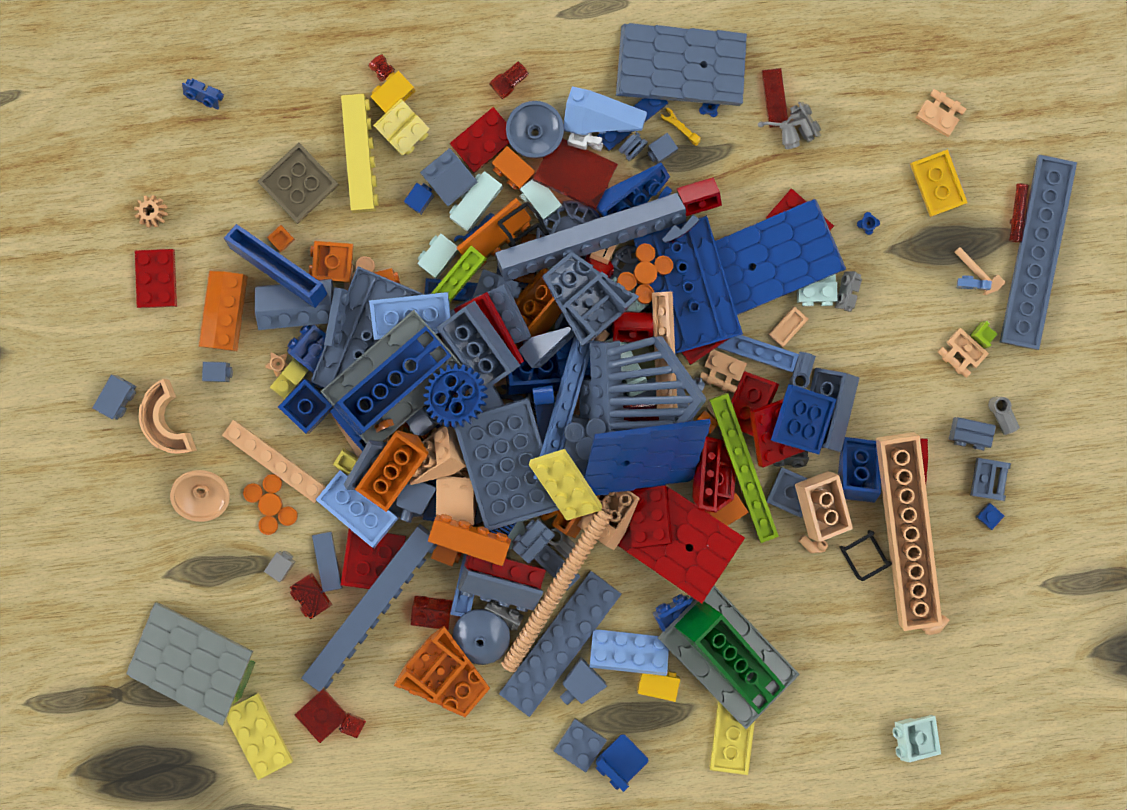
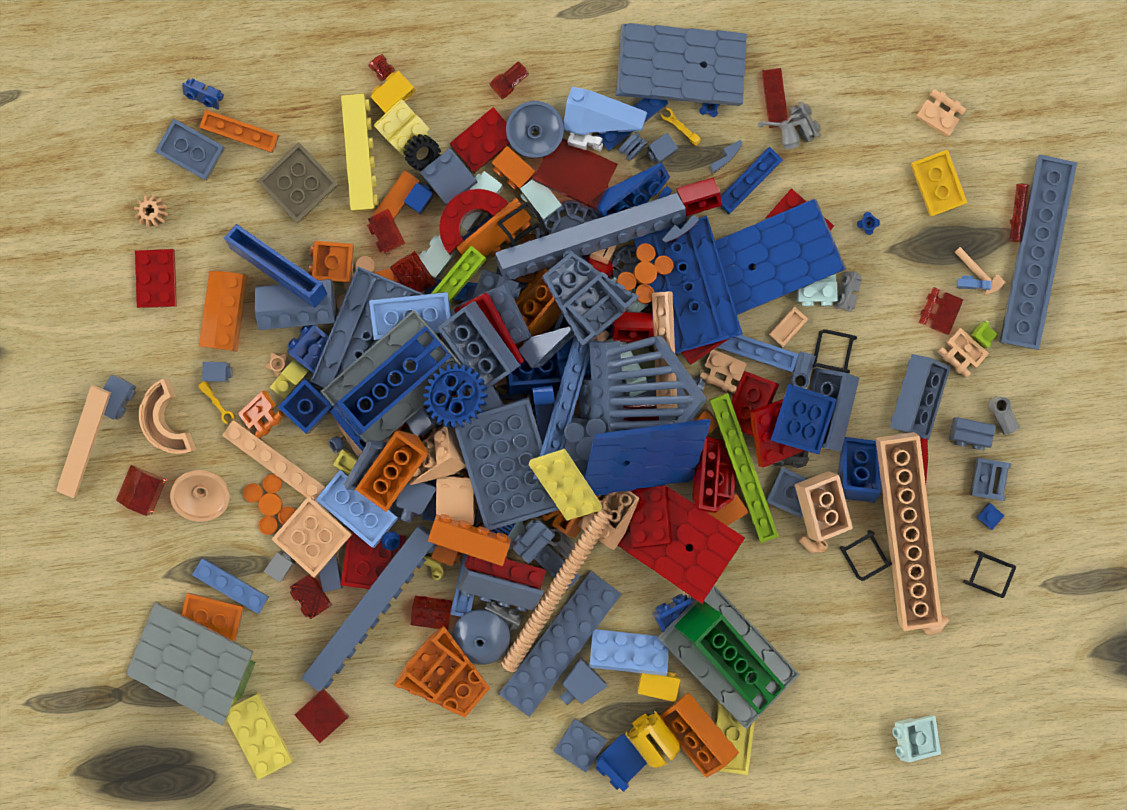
orange tile [267,225,295,252] -> none
sand blue plate [324,287,349,348] -> none
clear red plate [339,713,366,738] -> none
orange tile [374,419,394,433] -> none
none -> light nougat tile [56,385,111,498]
none -> clear red slope [116,465,167,516]
none -> sand blue plate [155,119,225,181]
none -> orange plate [181,593,244,642]
none -> medium blue plate [192,558,269,614]
none -> yellow piece [198,381,235,424]
none -> orange plate [199,109,279,153]
none -> orange plate [238,390,284,438]
none -> light nougat plate [271,496,353,578]
none -> sand blue hinge [328,436,345,453]
none -> clear red bracket [367,209,406,255]
none -> orange tile [372,170,421,228]
none -> blue plate [381,532,400,551]
none -> clear red bracket [390,251,436,292]
none -> black tyre [404,134,441,172]
none -> light yellow arm [423,555,444,580]
none -> red brick [439,189,509,255]
none -> yellow cylinder [626,711,680,768]
none -> orange slope [659,692,739,778]
none -> sand blue slope [709,140,742,174]
none -> blue tile [720,147,783,215]
none -> black piece [813,329,857,374]
none -> sand blue slope [890,354,951,440]
none -> clear red plate [919,287,964,335]
none -> black piece [963,550,1016,598]

